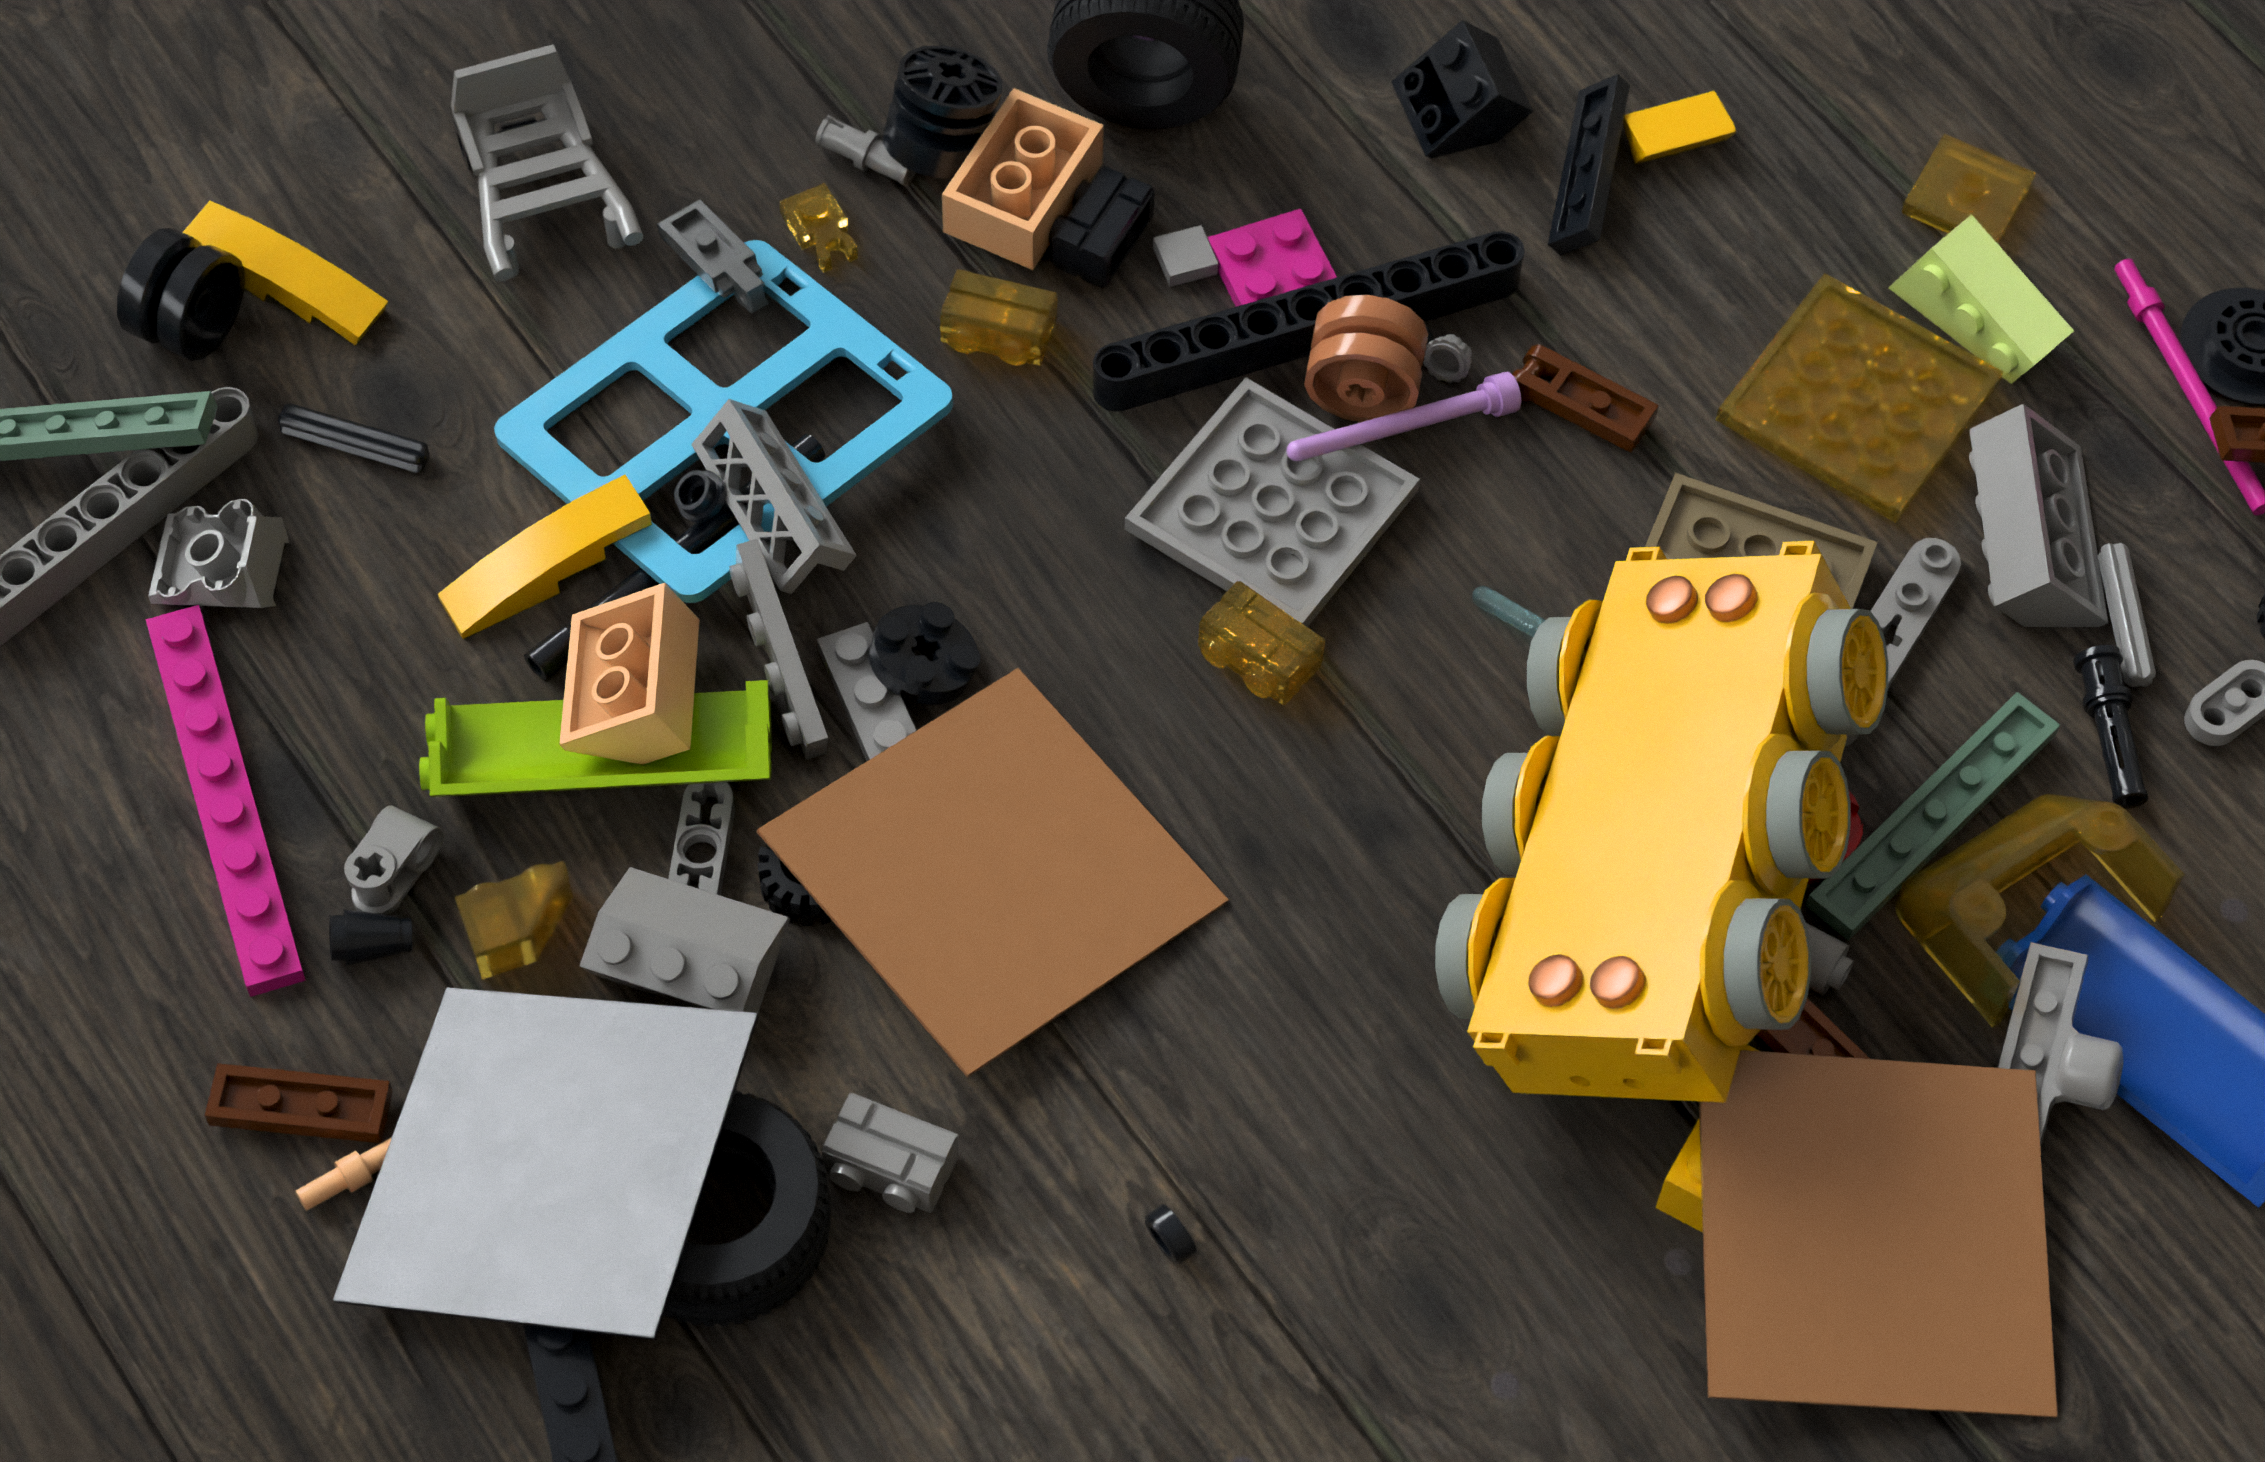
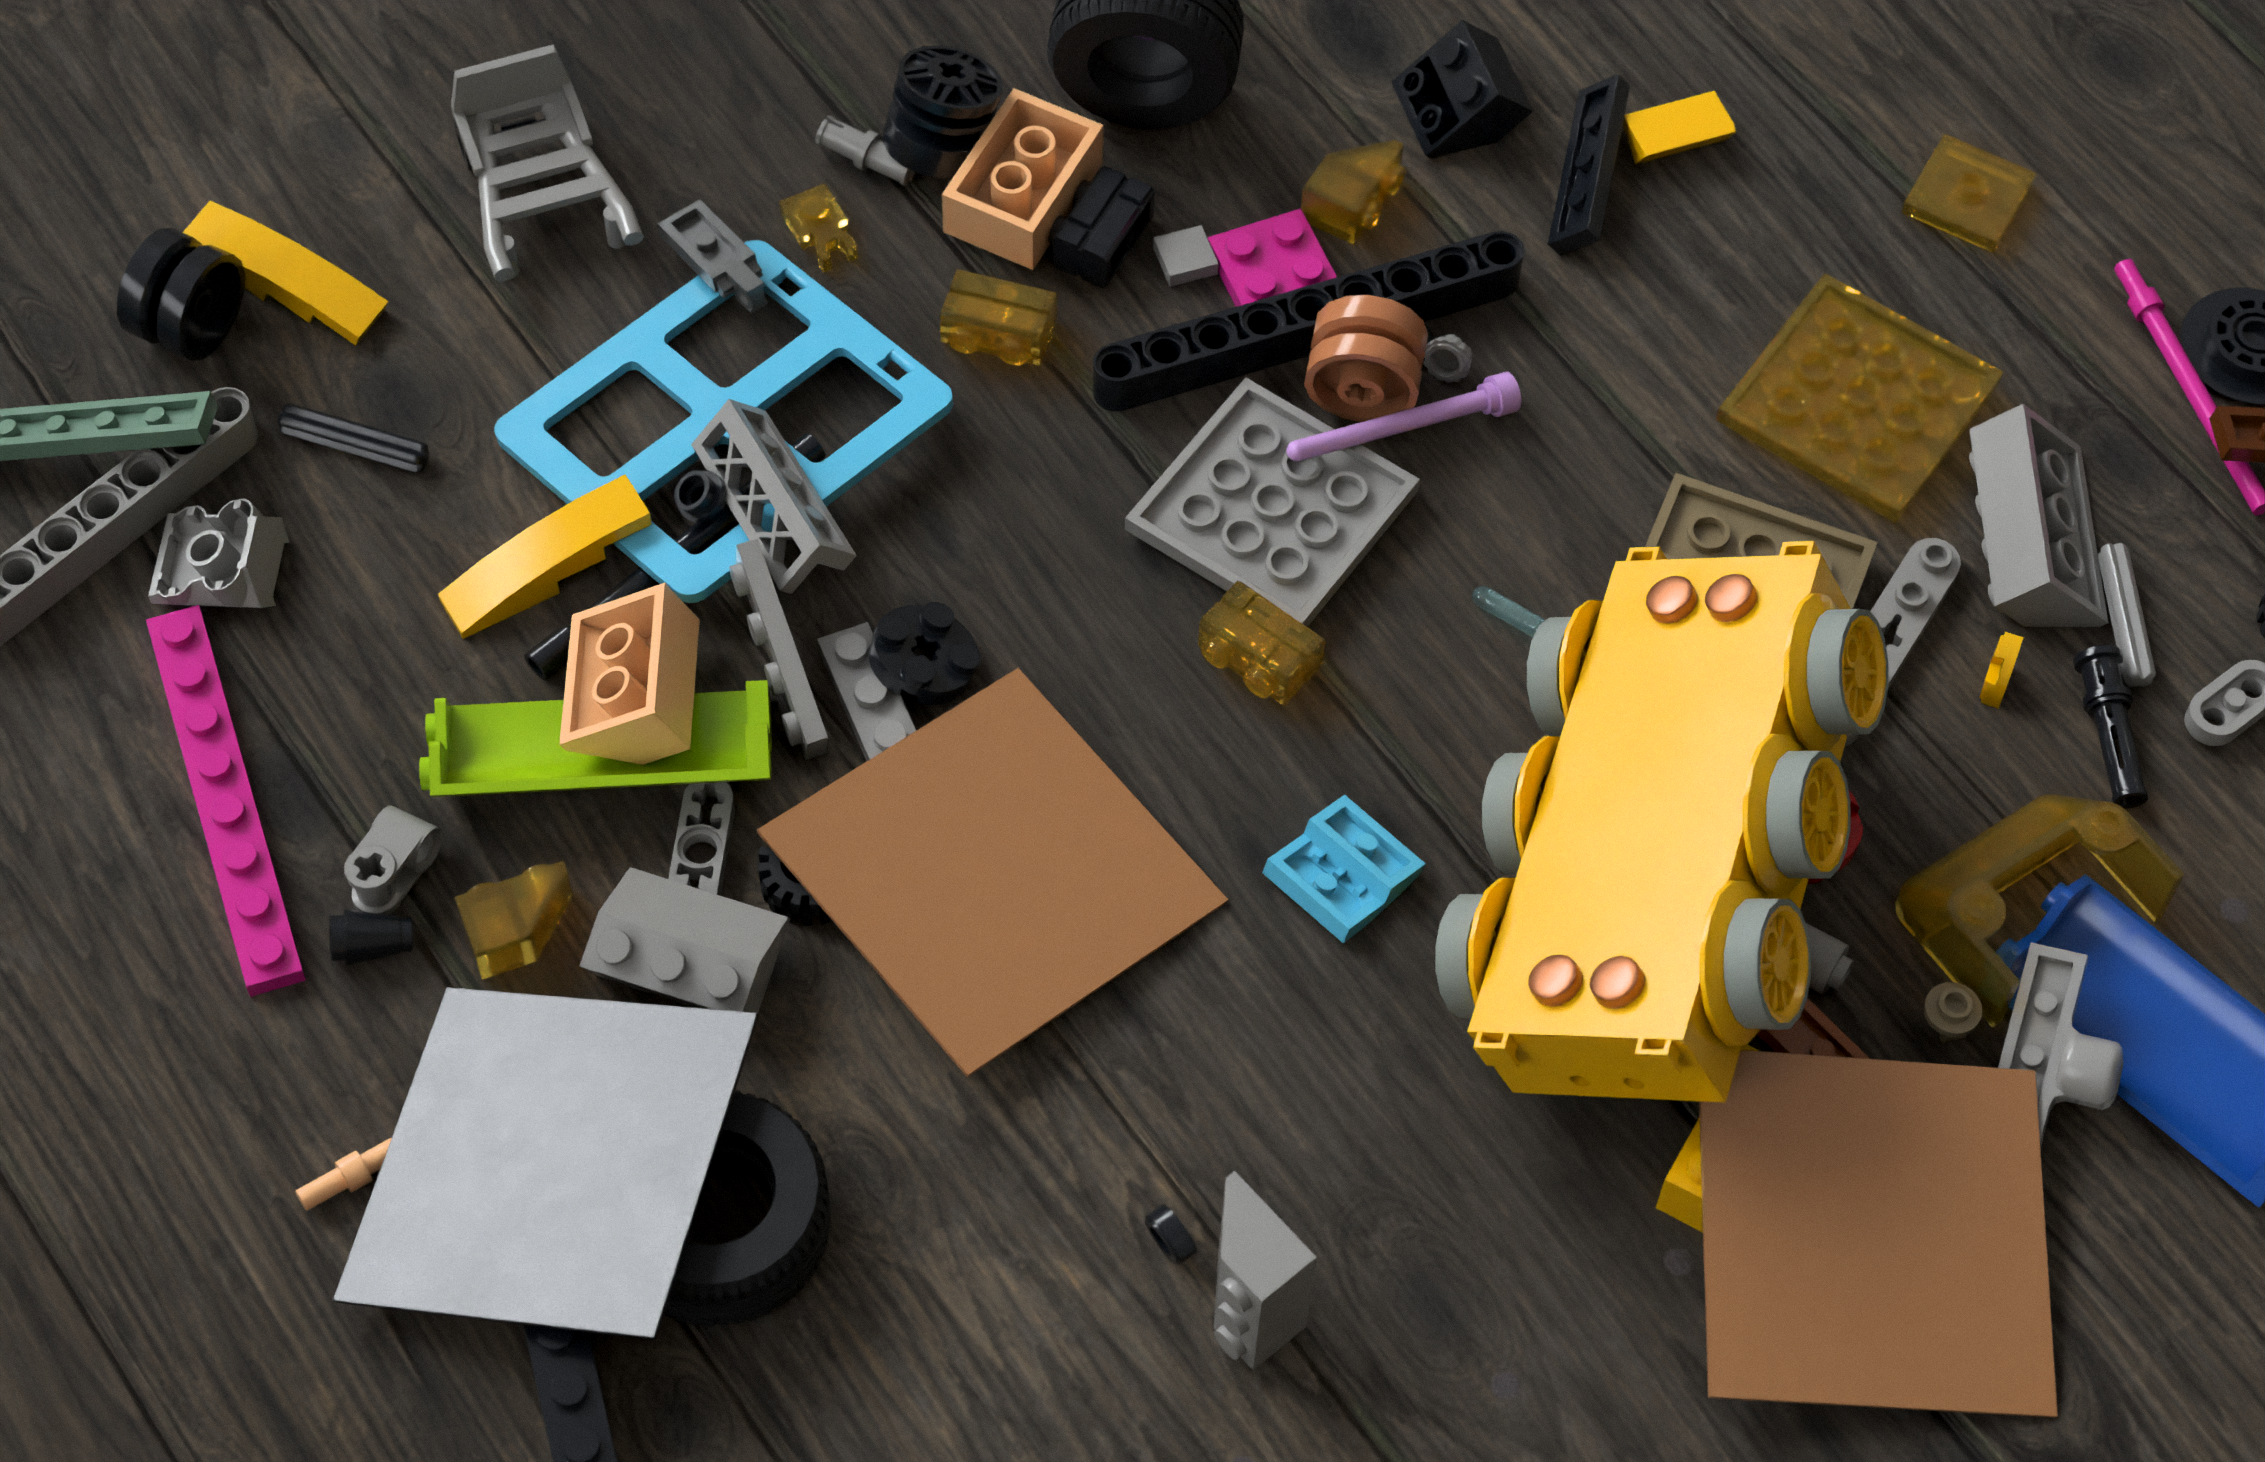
reddish brown plate [205,1063,393,1143] -> none
light grey brick [822,1093,959,1213] -> none
reddish brown plate [1512,345,1659,453] -> none
sand green plate [1805,692,2060,941] -> none
yellowish green wedge [1889,214,2074,384] -> none
none -> light grey slope [1214,1171,1317,1370]
none -> medium azure slope [1262,795,1426,943]
none -> clear yellow slope [1301,140,1406,244]
none -> dark tan plate [1923,982,1982,1044]
none -> yellow tile [1979,632,2024,709]

